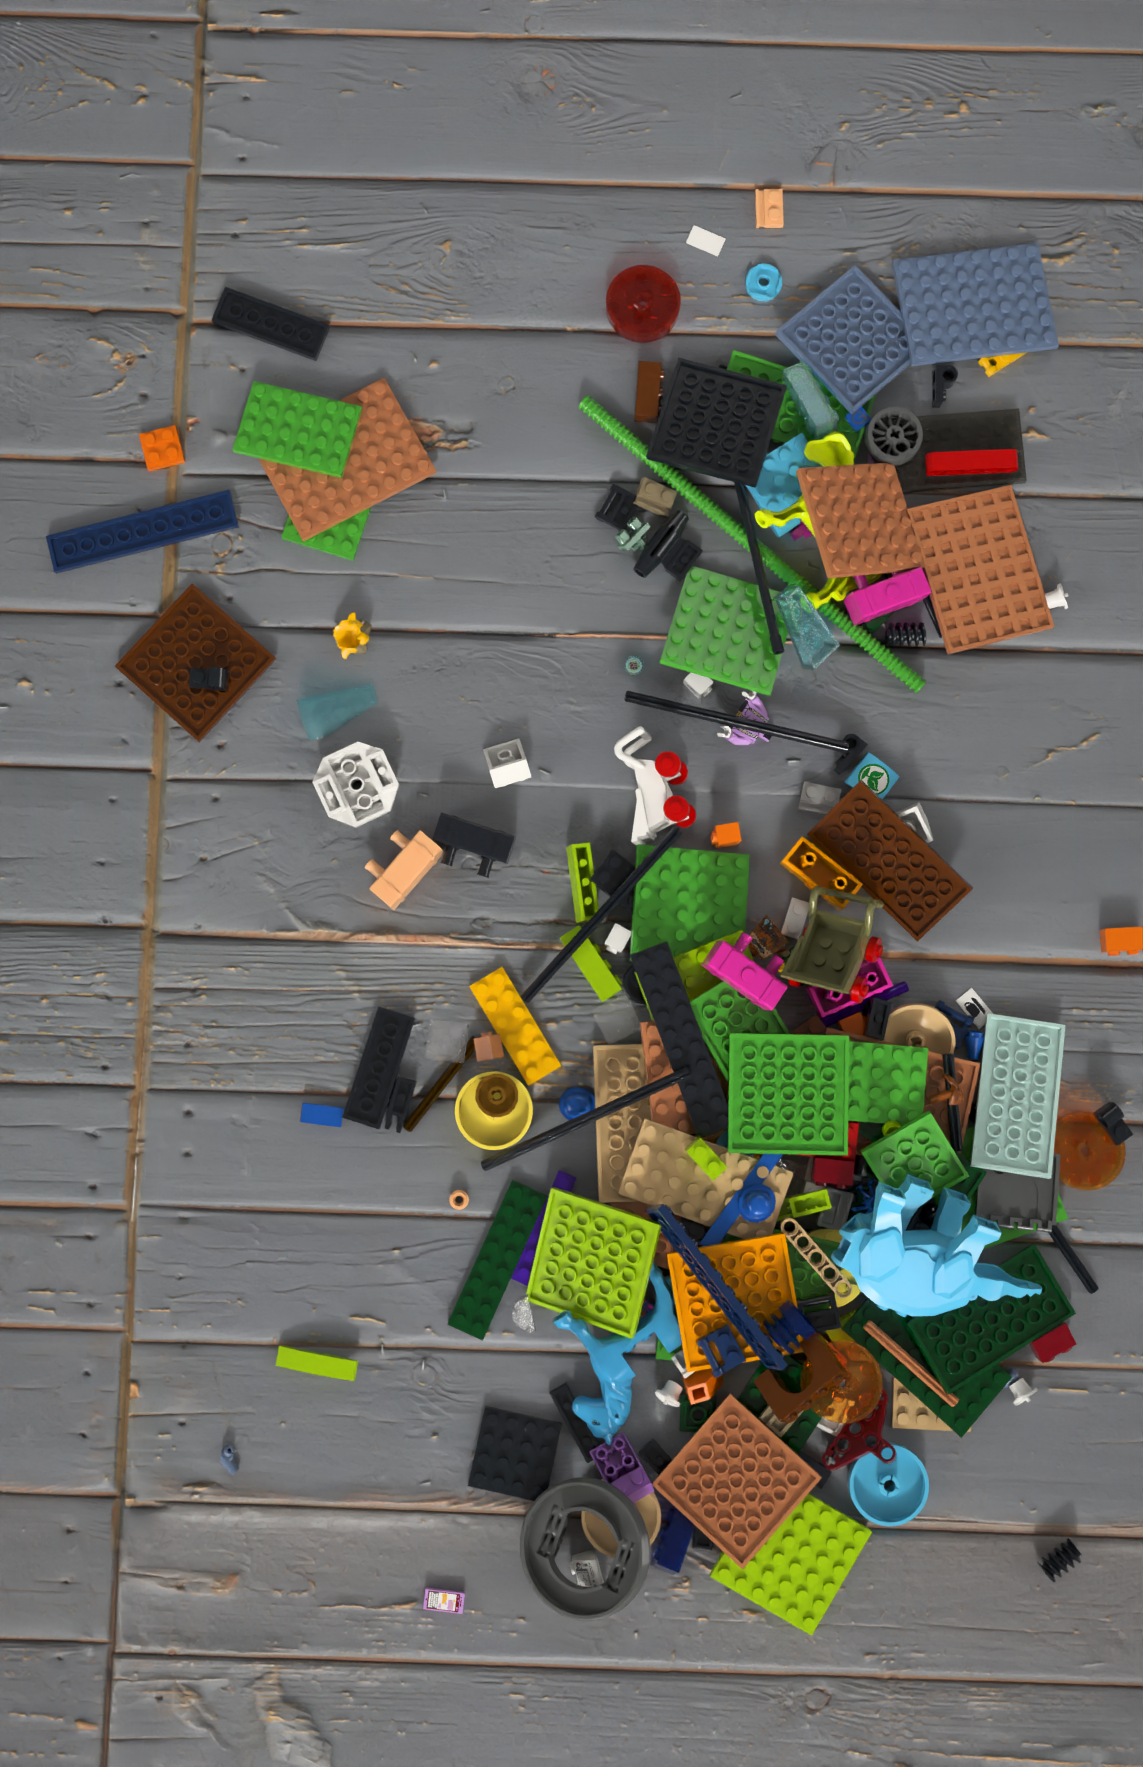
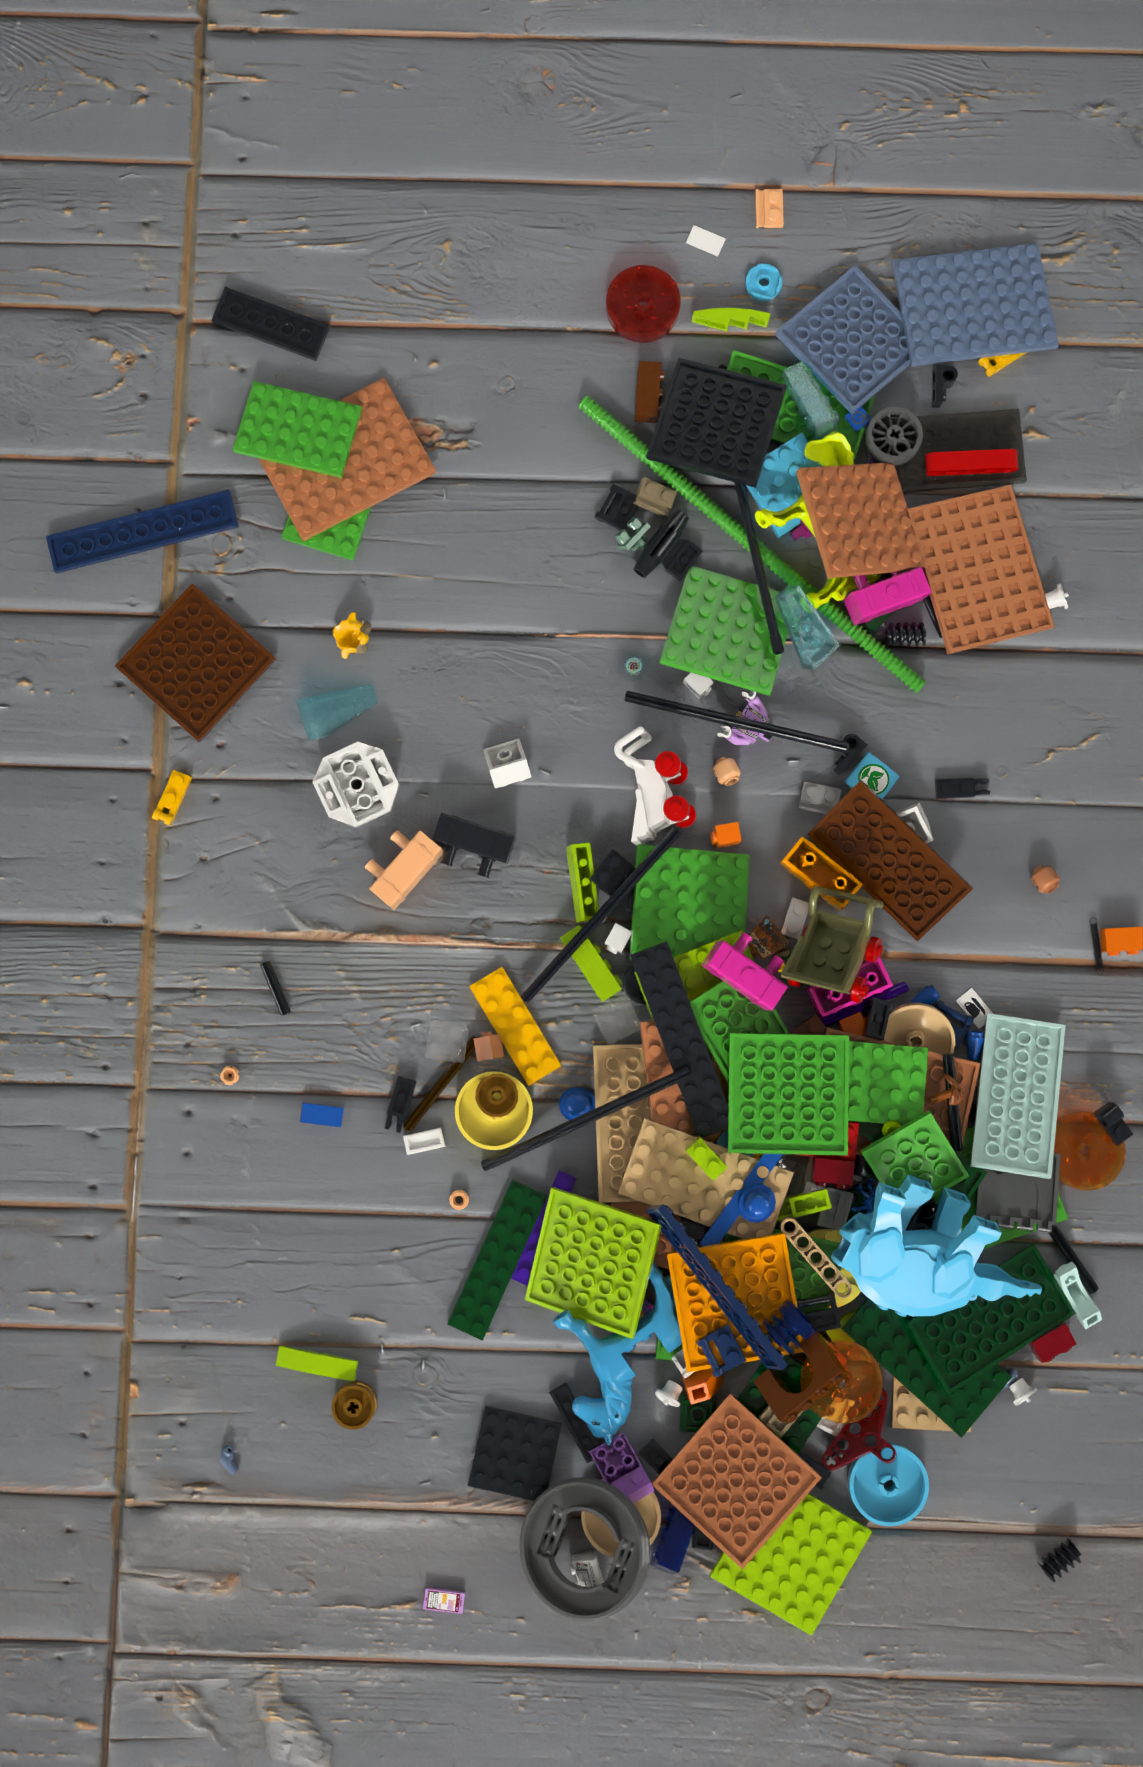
orange plate [139,425,185,472] -> none
black plate [189,667,230,691] -> none
black plate [342,1006,416,1129] -> none
clear plate [512,1294,536,1332] -> none
nougat axle [863,1320,959,1407] -> none
none -> yellow plate [152,770,192,826]
none -> light nougat plate [220,1066,239,1085]
none -> black axle [260,961,291,1016]
none -> pearl gold wheel [332,1381,377,1430]
none -> white tile [403,1128,445,1155]
none -> lime slope [692,308,771,332]
none -> light nougat head [713,757,741,786]
none -> blue cone [910,985,940,1005]
none -> black hinge [935,778,990,799]
none -> nougat head [1031,865,1060,894]
none -> light aqua arch [1054,1262,1102,1330]
none -> black piece [1090,918,1104,974]

